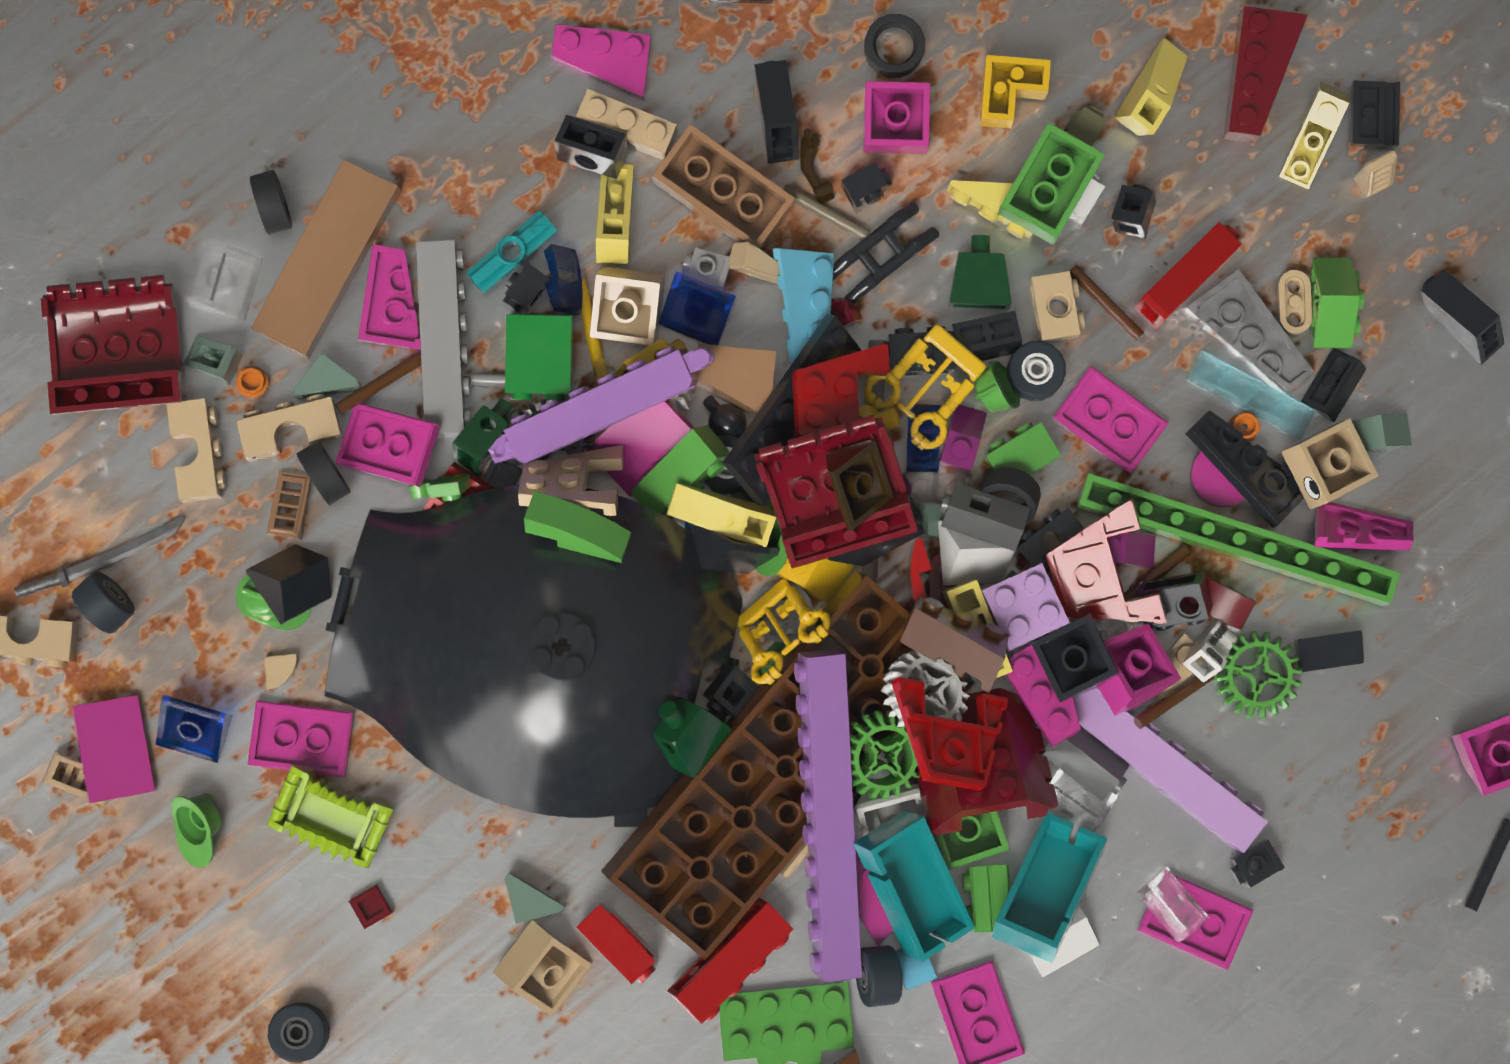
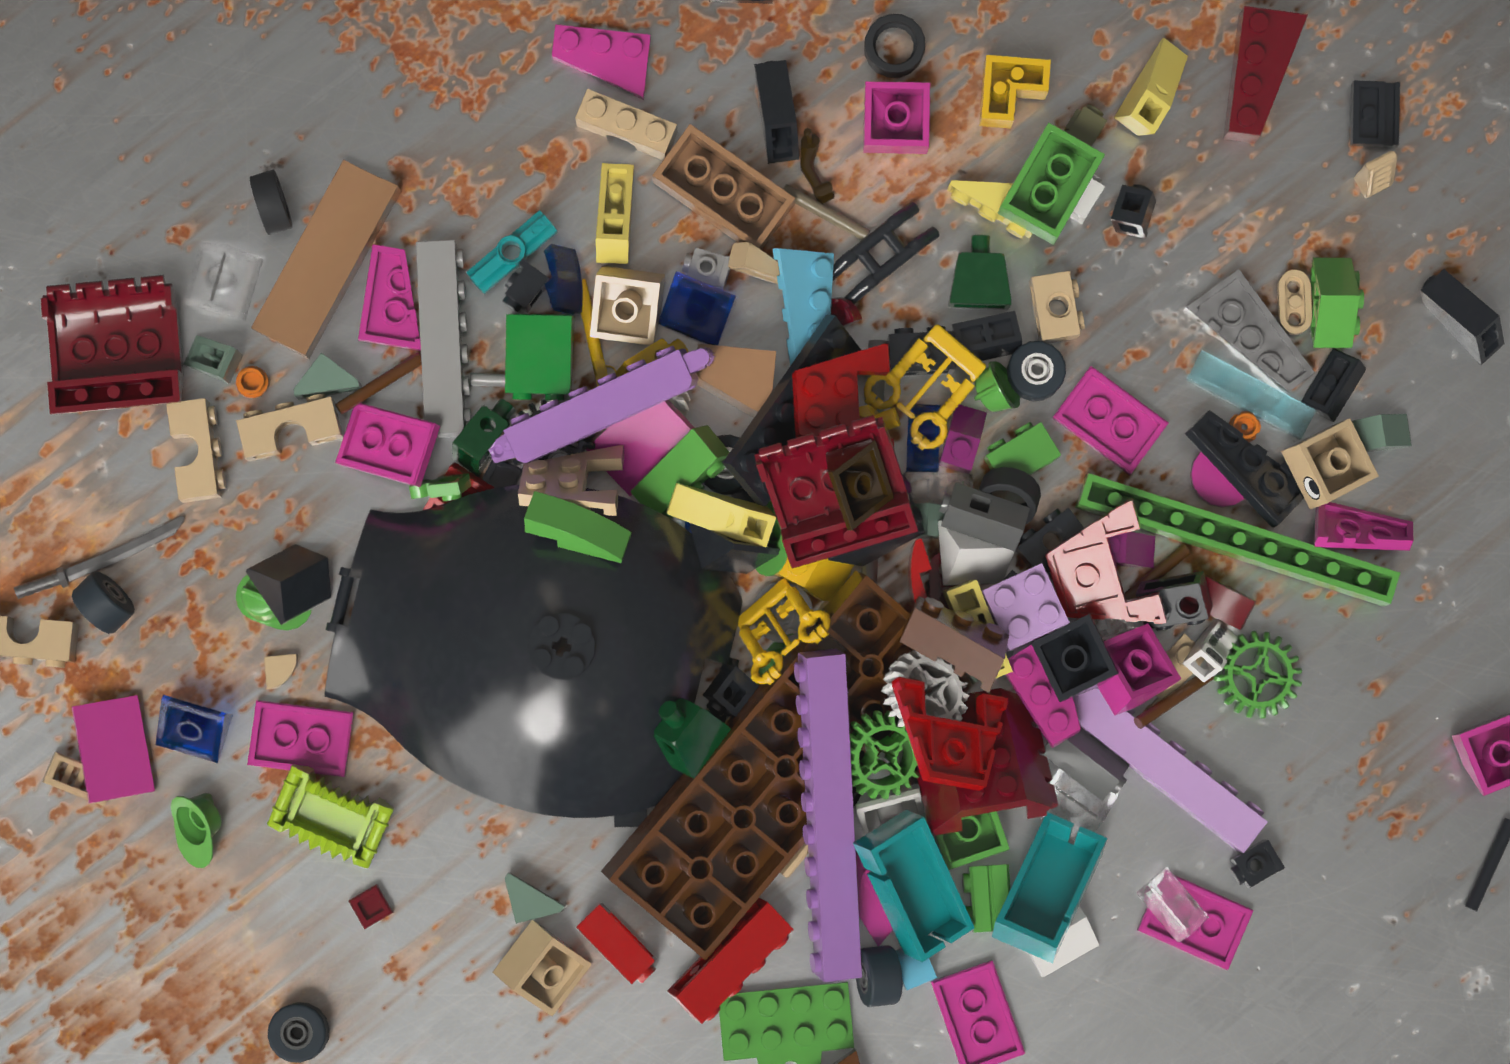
medium nougat slope [267,471,311,540] -> none
black tyre [296,441,351,505] -> none
black brick [554,115,629,179] -> none
black piece [703,395,747,437] -> none
black brick [841,162,893,214] -> none
reddish brown bar [1070,264,1144,341] -> none
red slope [1134,222,1242,330] -> none
light yellow slope [1279,82,1350,189] -> none
black slope [1294,630,1364,672] -> none

